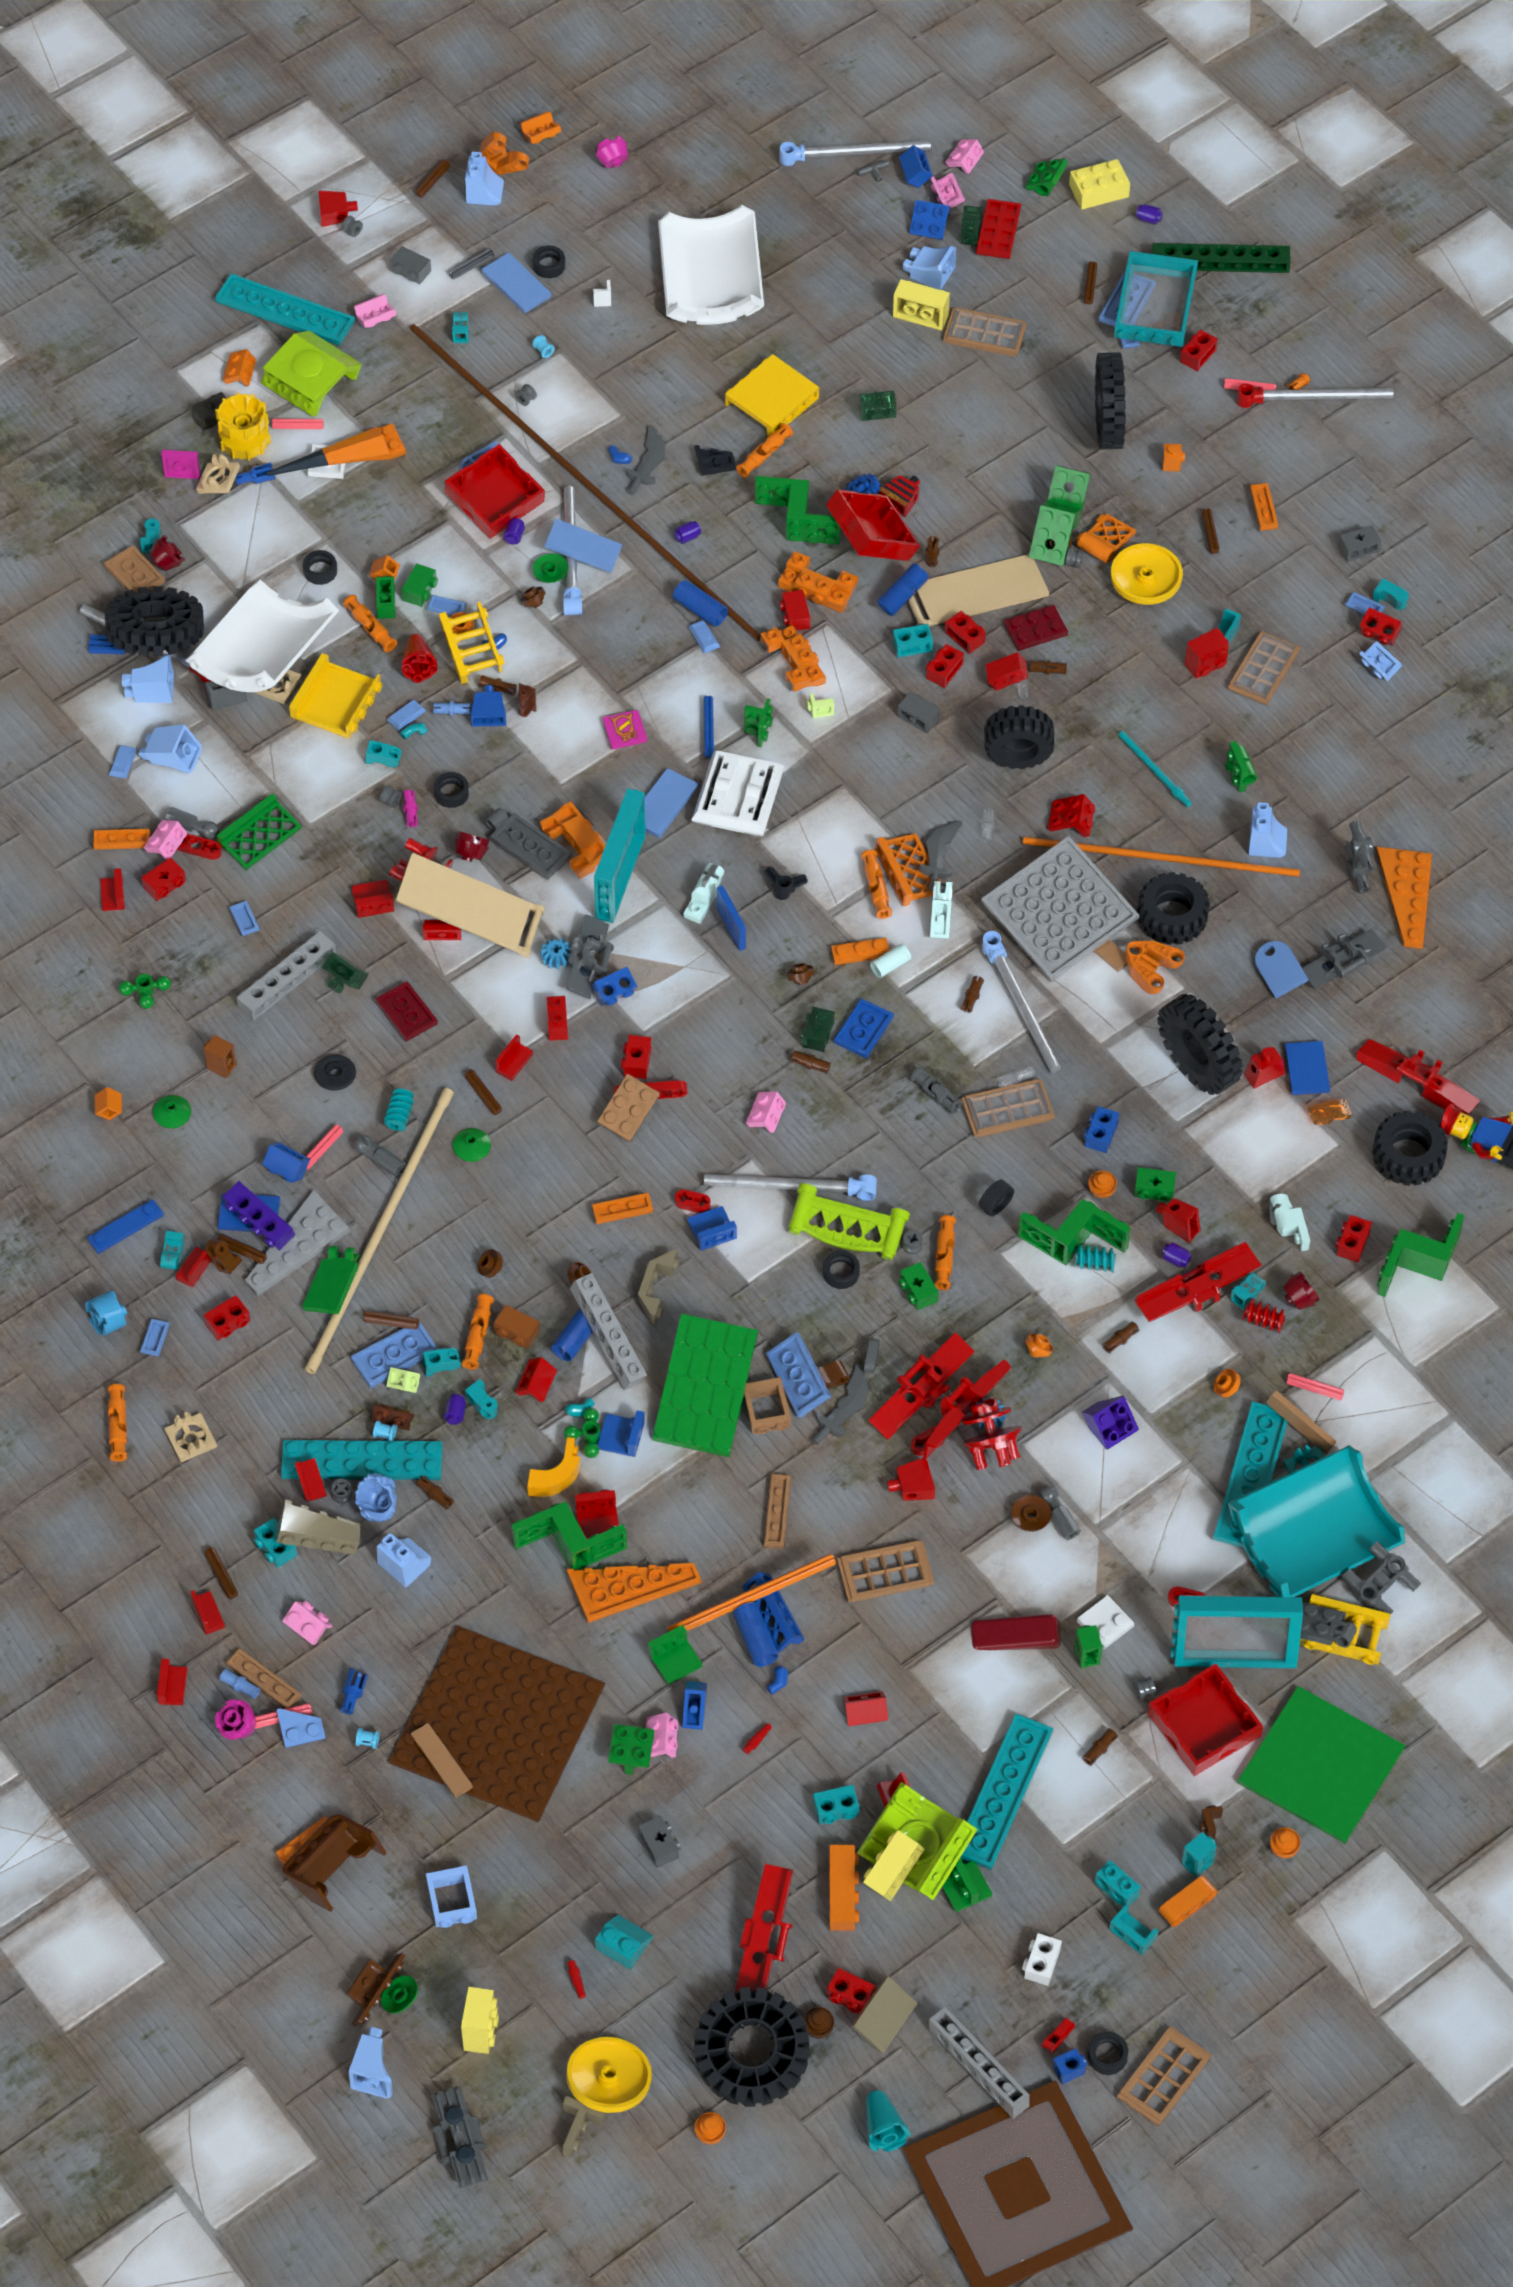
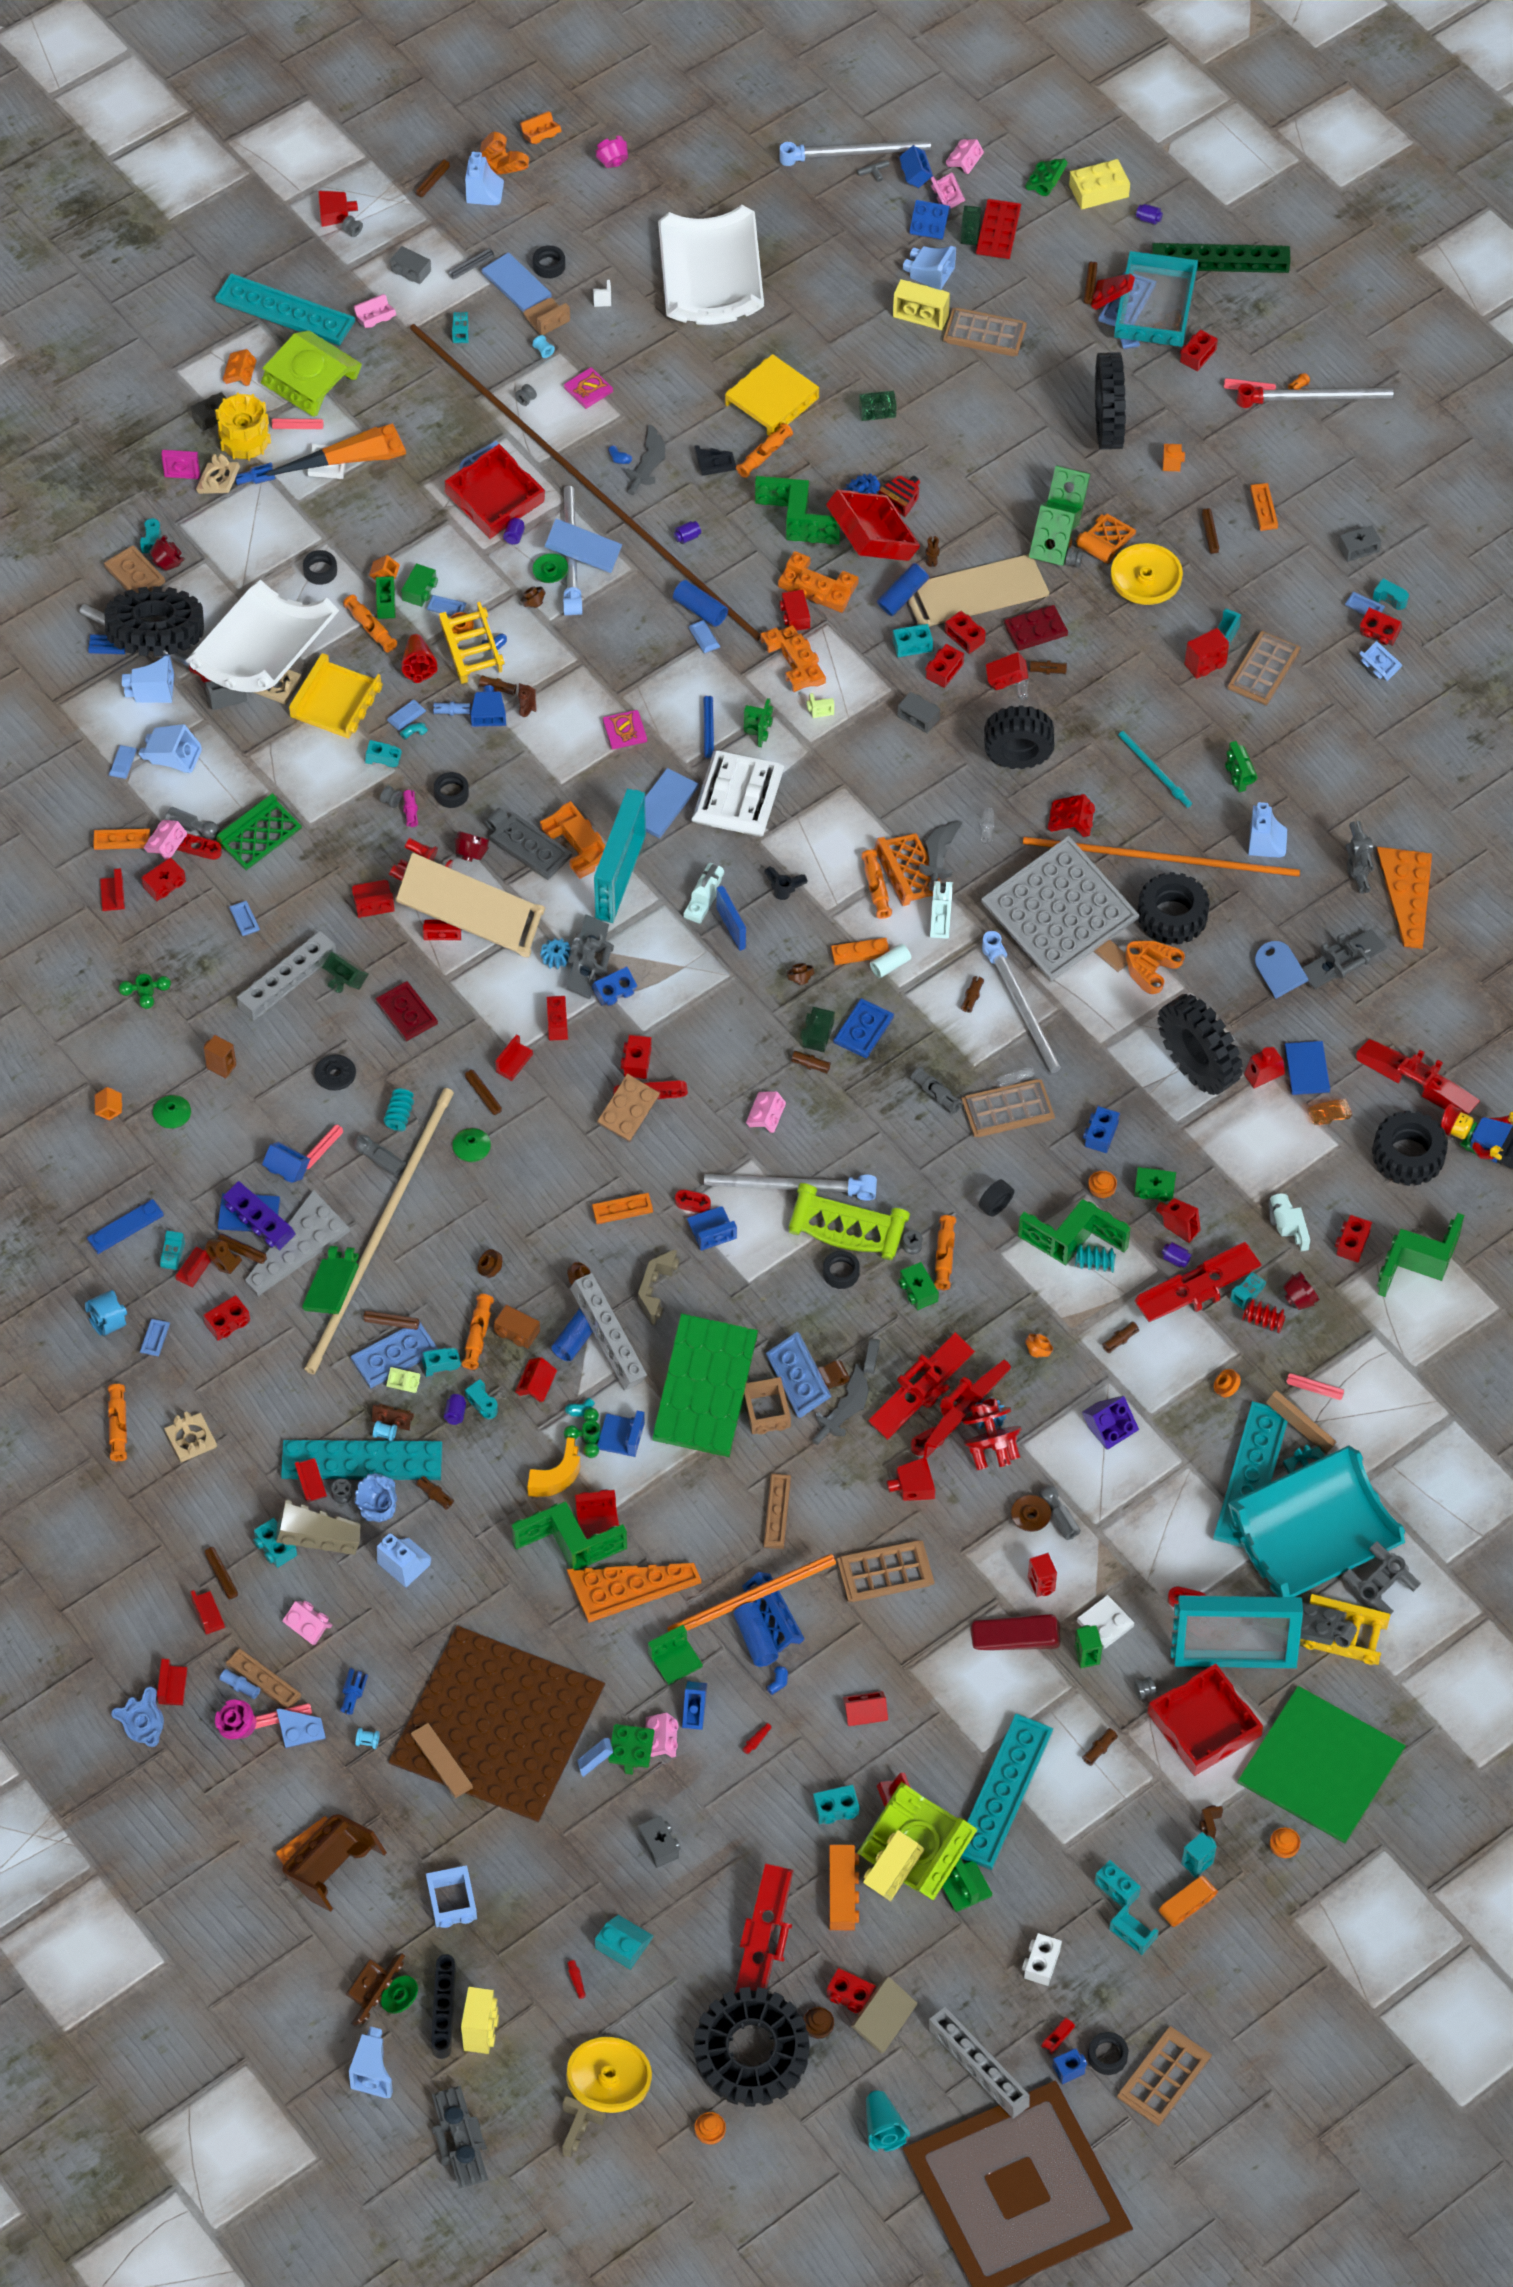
none -> medium blue tile [111,1687,164,1747]
none -> black beam [431,1954,456,2059]
none -> medium nougat bracket [524,298,570,335]
none -> dark pink tile [564,367,613,409]
none -> medium blue tile [577,1738,613,1777]
none -> red brick [1028,1553,1057,1597]
none -> red wing [1091,274,1135,310]

